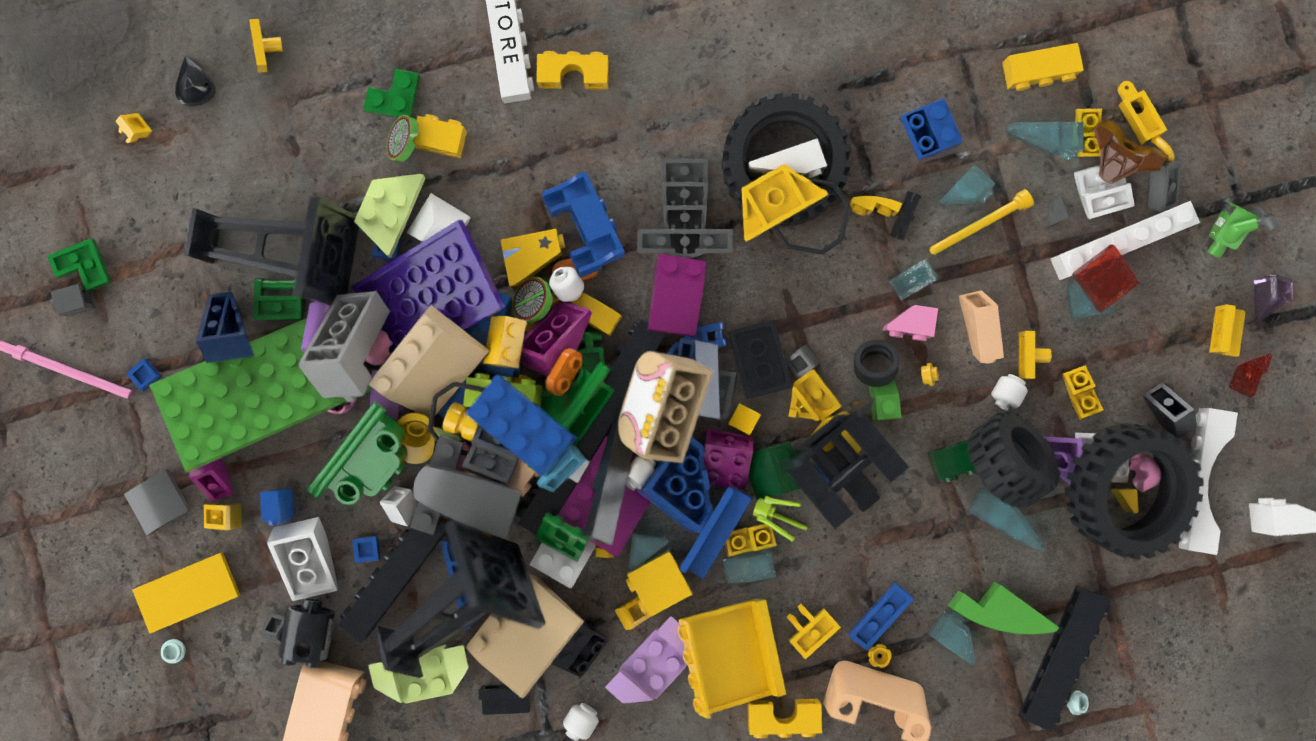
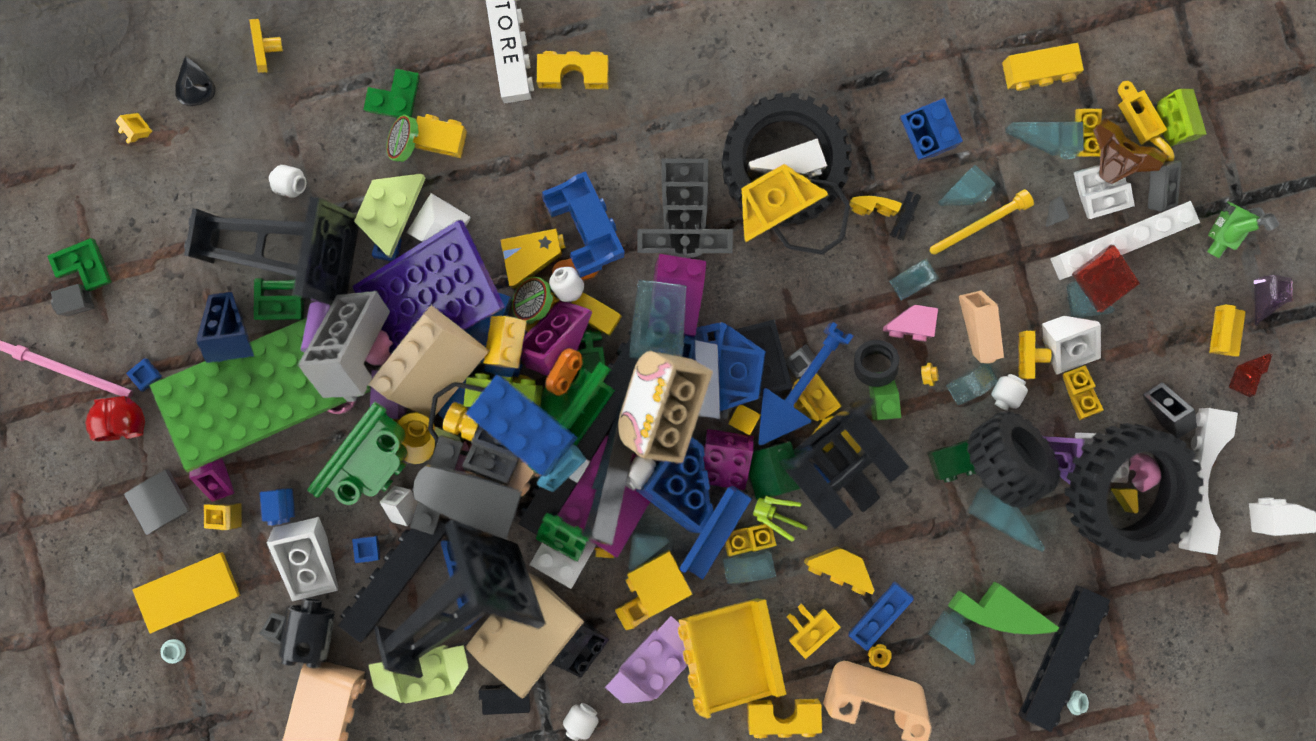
none -> red piece [85,396,145,441]
none -> white head [269,165,306,198]
none -> clear light blue slope [629,280,686,358]
none -> blue wing [718,323,766,411]
none -> blue piece [758,322,853,445]
none -> yellow slope [804,546,875,595]
none -> clear light blue slope [946,363,998,405]
none -> white slope [1042,316,1101,374]
none -> lime slope [1157,89,1207,147]

